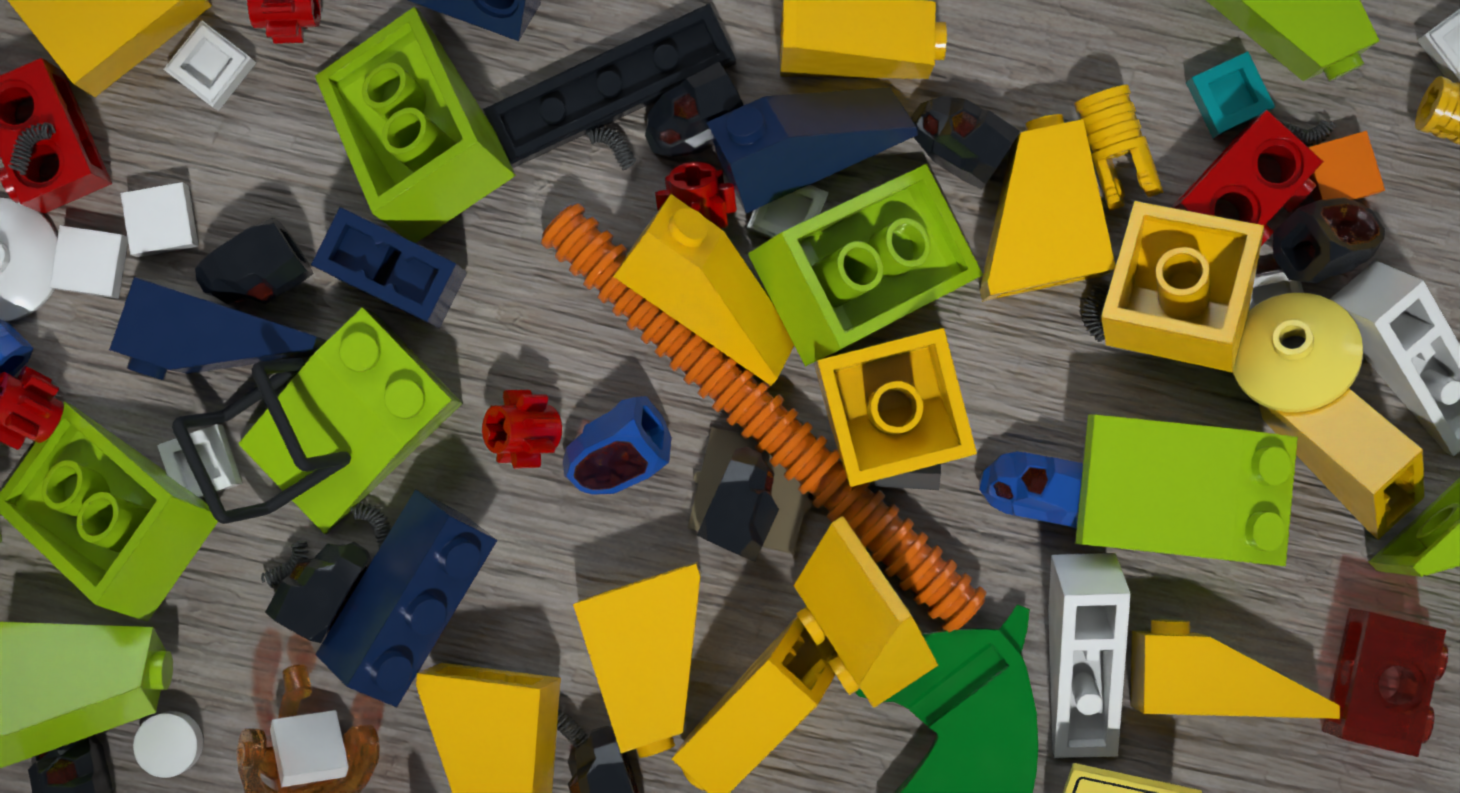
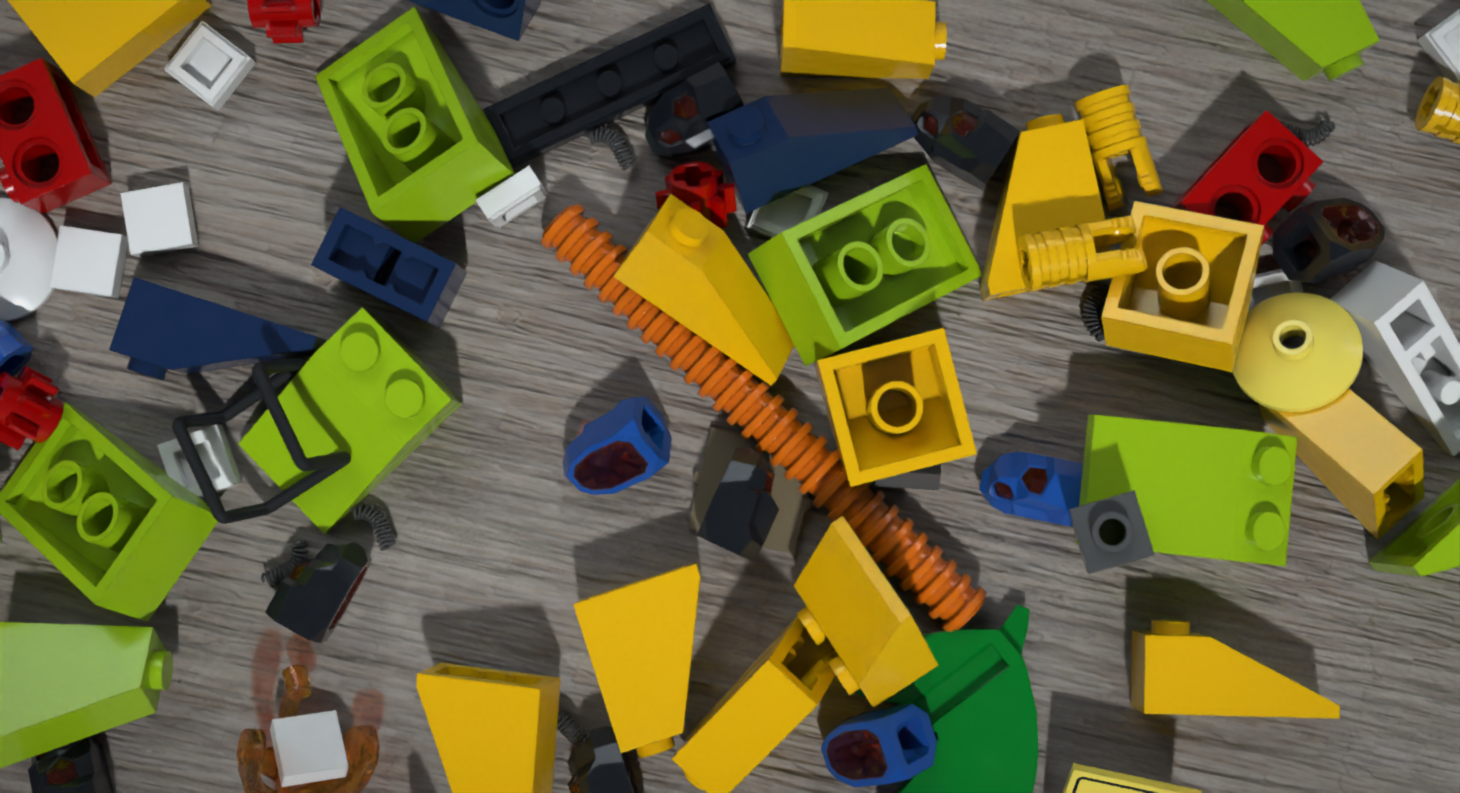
dark grey leg [8,122,55,175] -> none
white tile [133,711,203,778] -> none
black rock [195,218,313,304] -> none
dark blue brick [315,489,498,708] -> none
red gear [482,390,562,469] -> none
white slope [1048,553,1131,758] -> none
teal tile [1186,51,1275,138] -> none
orange tile [1308,130,1385,202] -> none
clear red brick [1322,608,1448,757] -> none
none -> white tile [476,165,548,228]
none -> blue rock [821,704,937,787]
none -> yellow hinge [1018,216,1148,292]
none -> dark grey plate [1067,490,1155,574]

